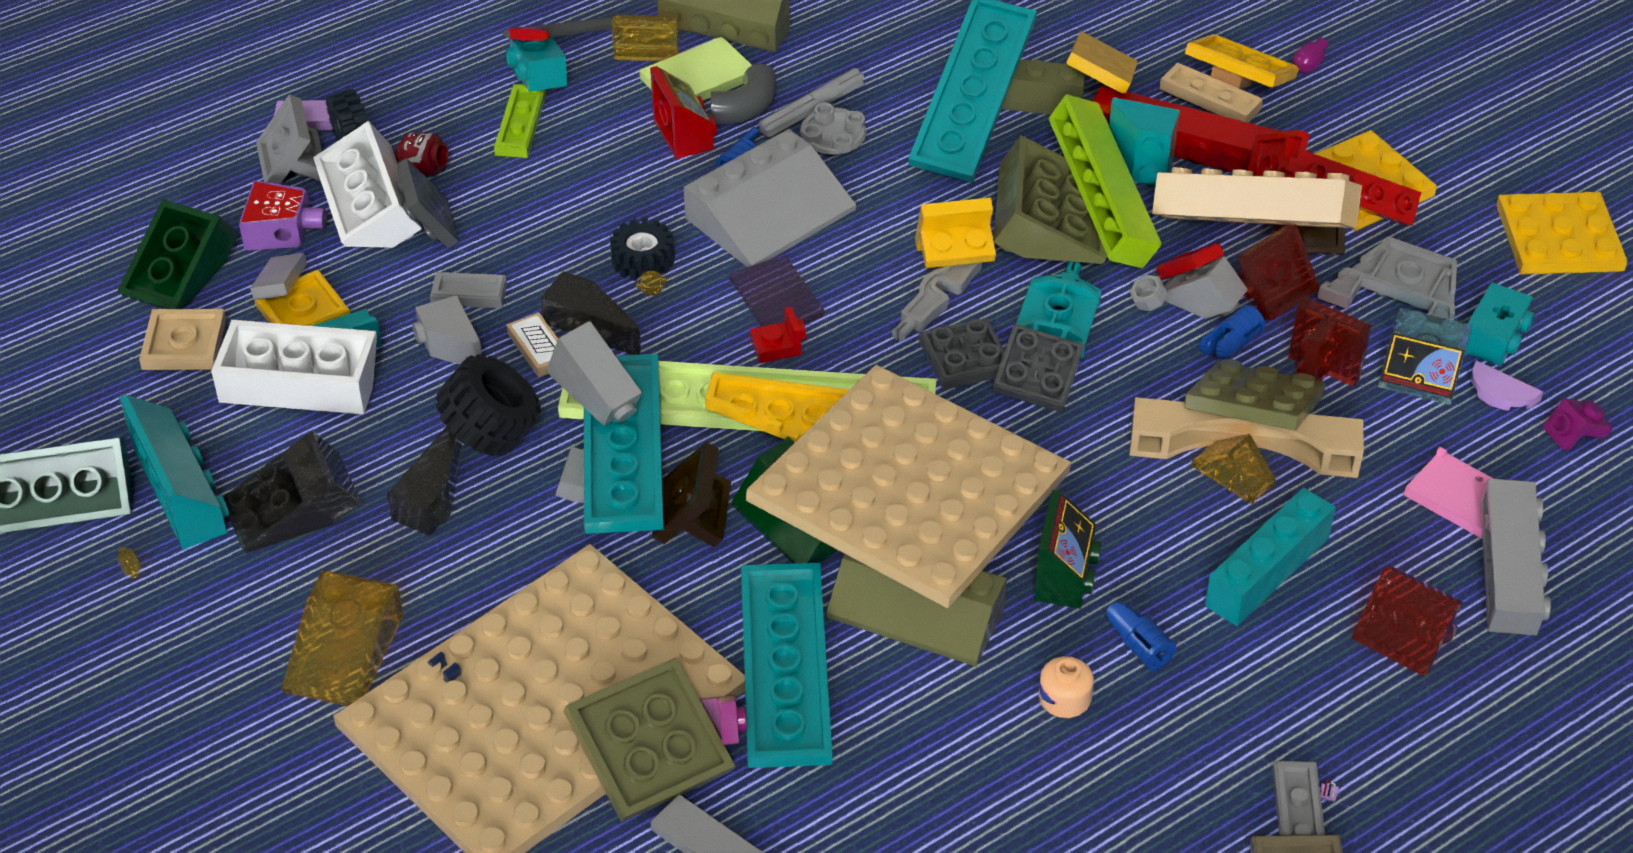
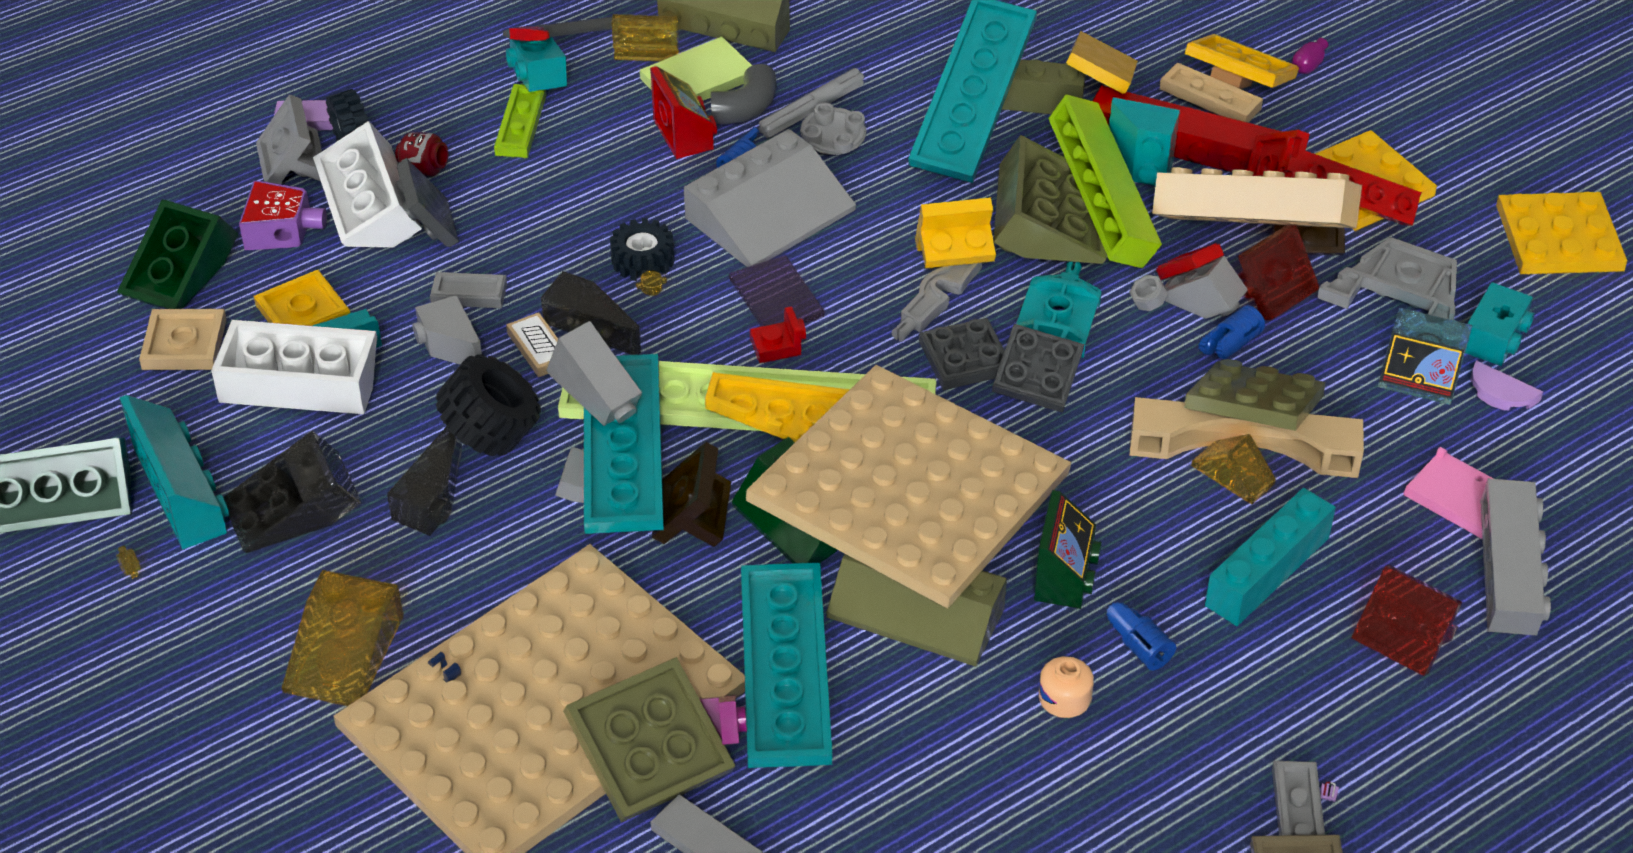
light grey tile [250,253,307,300] -> none
clear red bracket [1288,297,1372,386] -> none
magenta bracket [1543,398,1614,450] -> none

